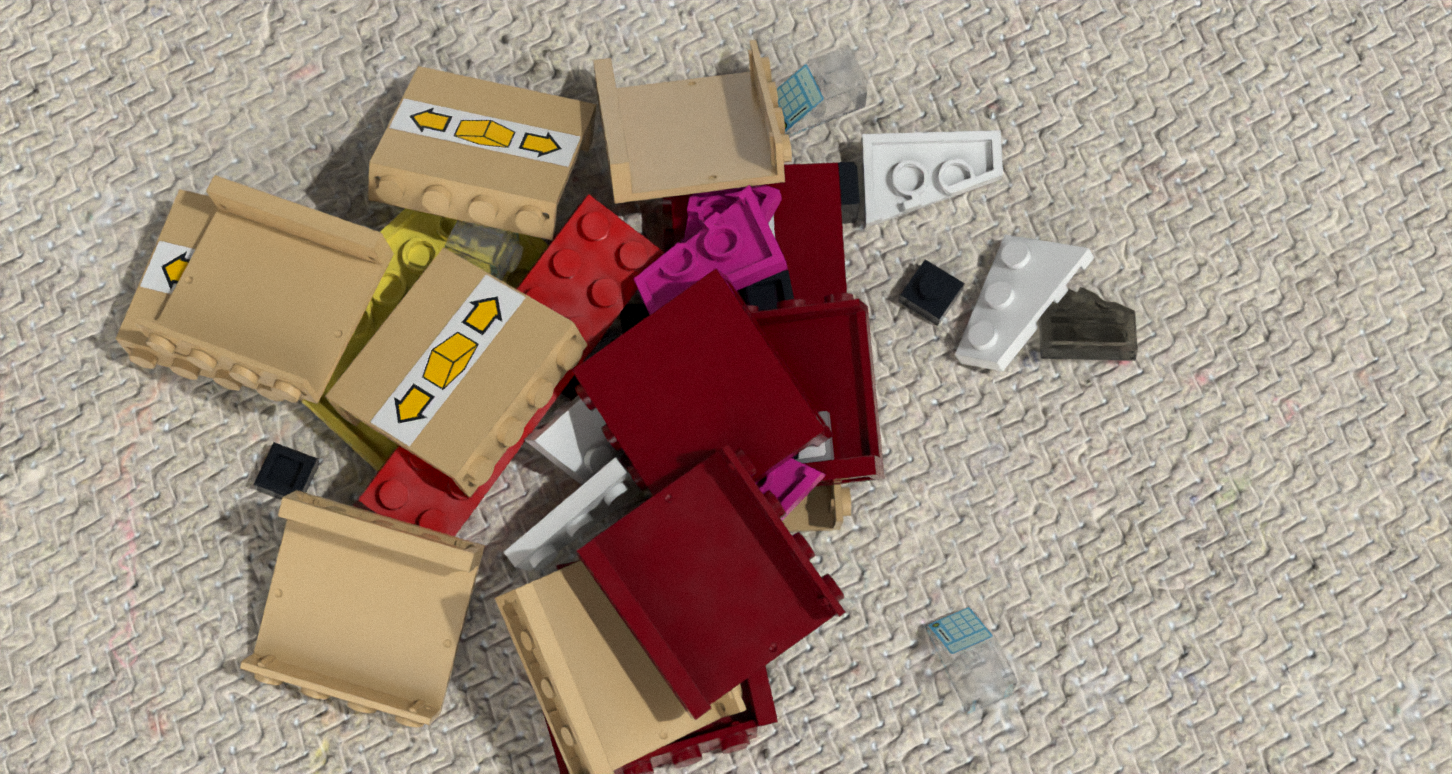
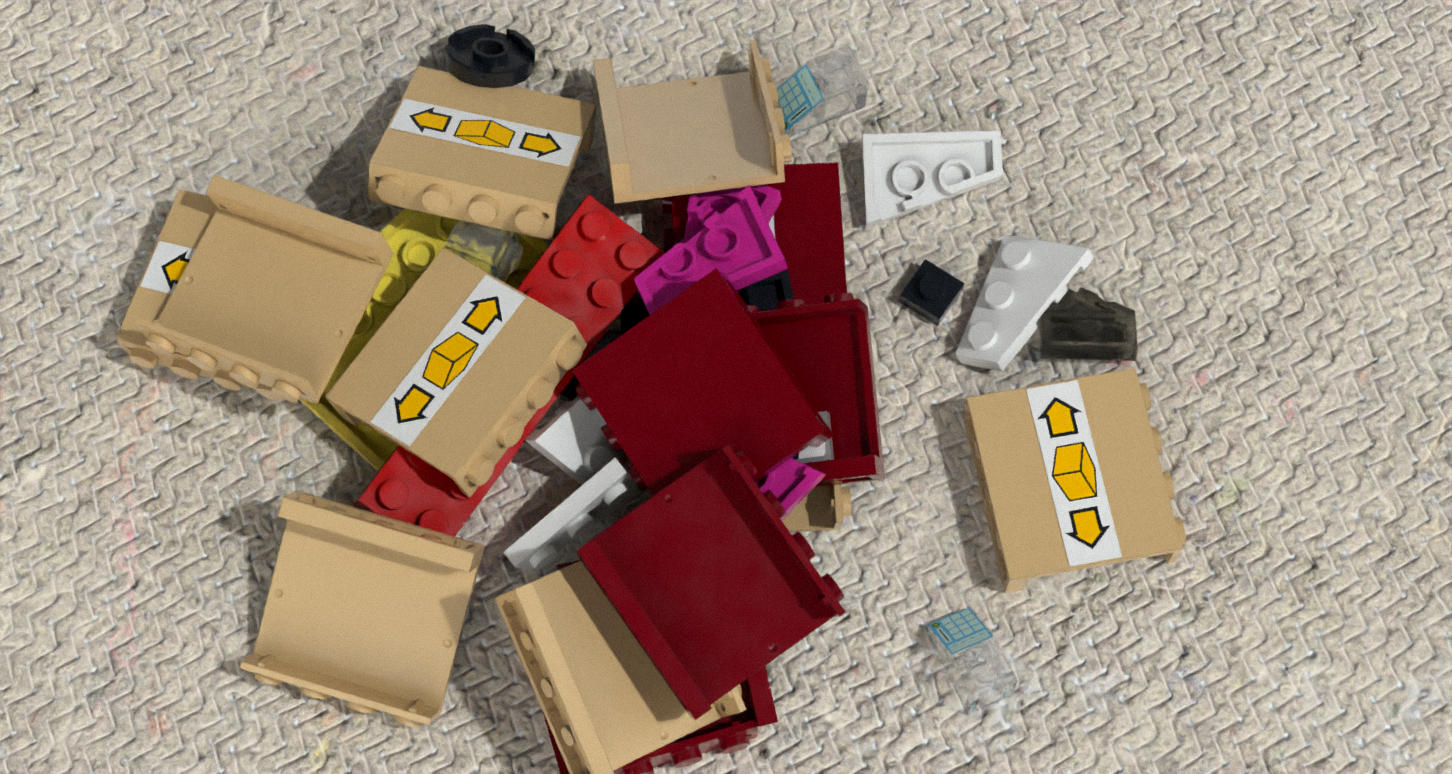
black tile [254,442,320,499] -> none
black tile [838,162,860,224] -> none
none -> black tile [444,24,535,88]
none -> tan panel [962,368,1186,593]

